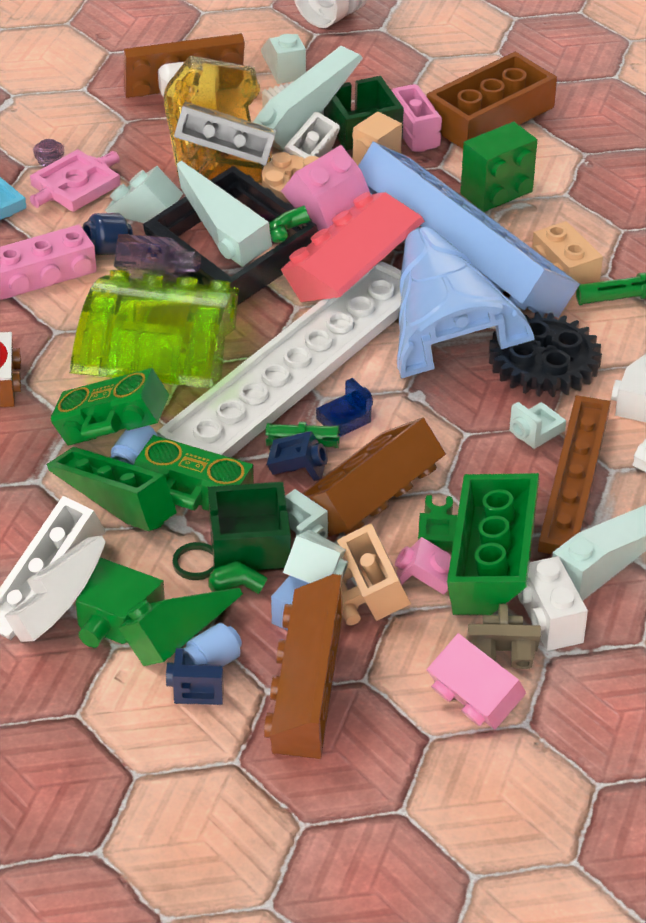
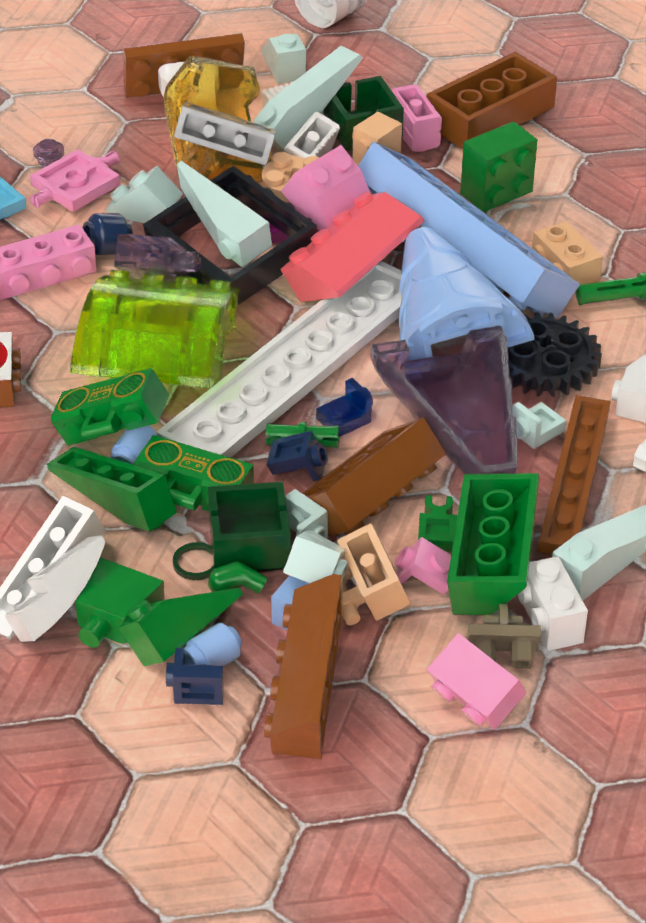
green arm [269,205,310,243] -> none
none -> clear purple cone [370,326,518,474]

